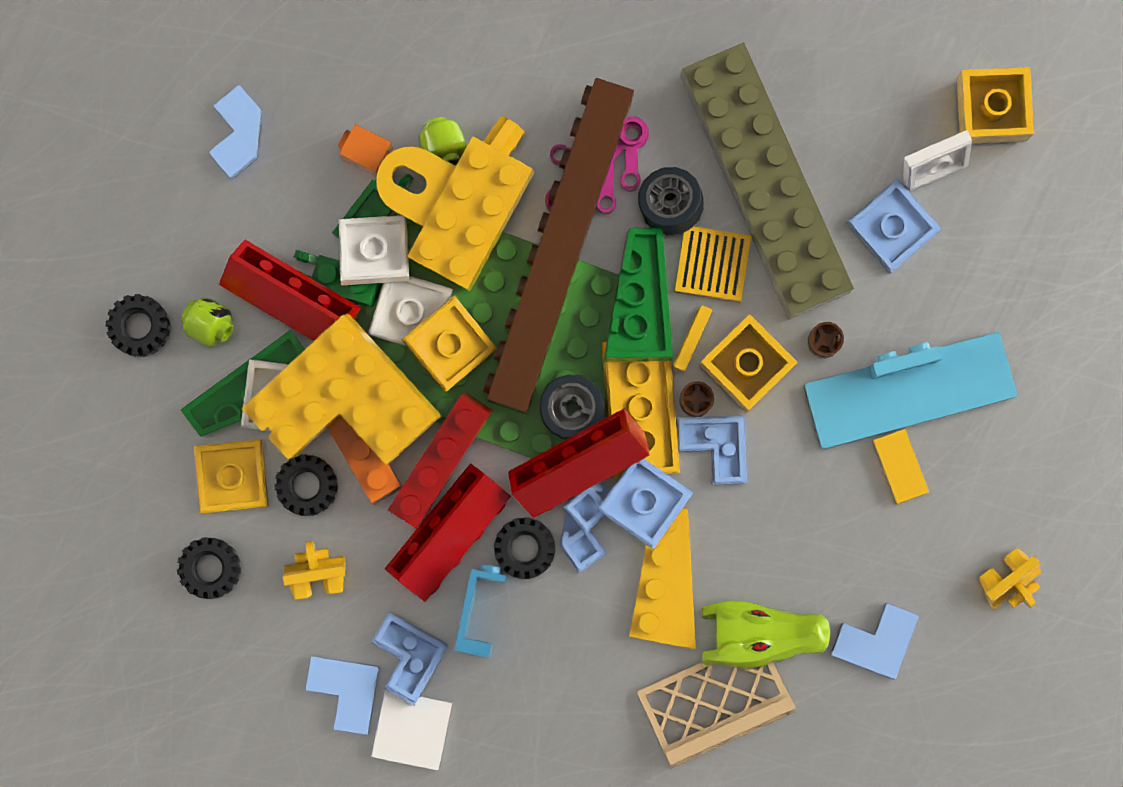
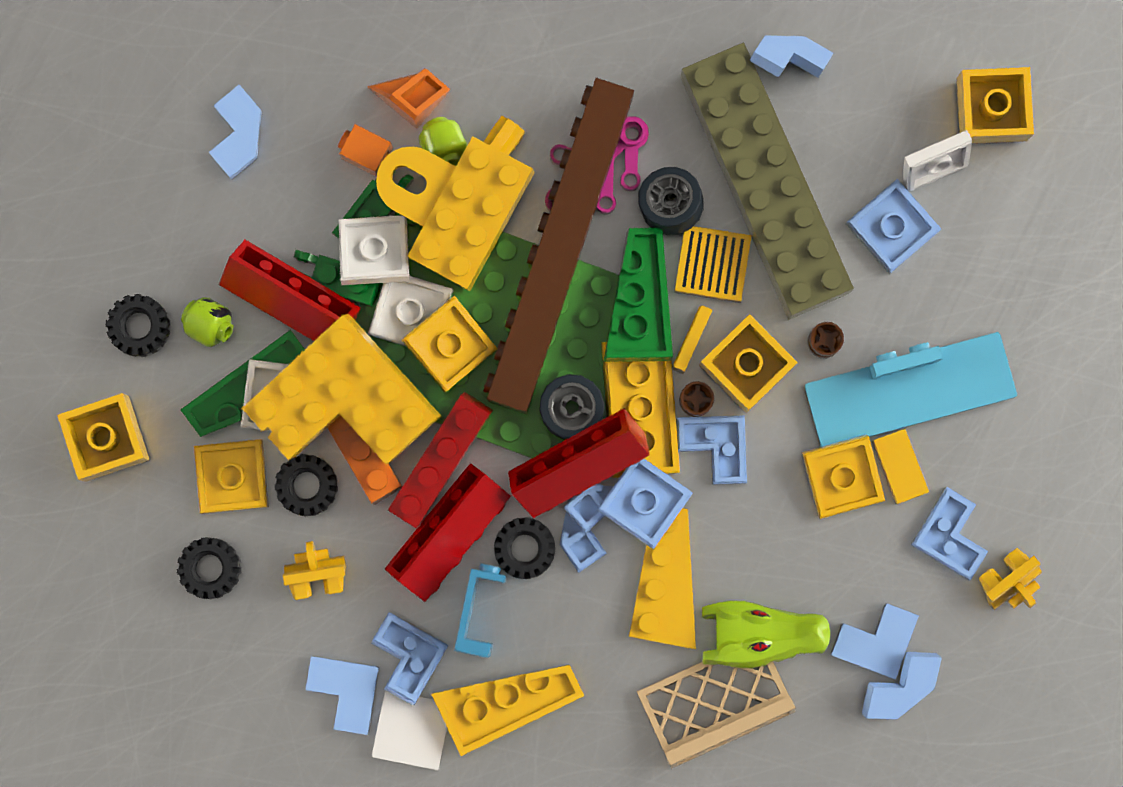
none -> yellow brick [57,393,150,482]
none -> orange slope [366,68,450,129]
none -> yellow wing [431,664,584,756]
none -> light blue tile [750,35,833,78]
none -> yellow tile [802,434,885,519]
none -> light blue tile [862,652,942,719]
none -> light blue tile [911,487,988,581]

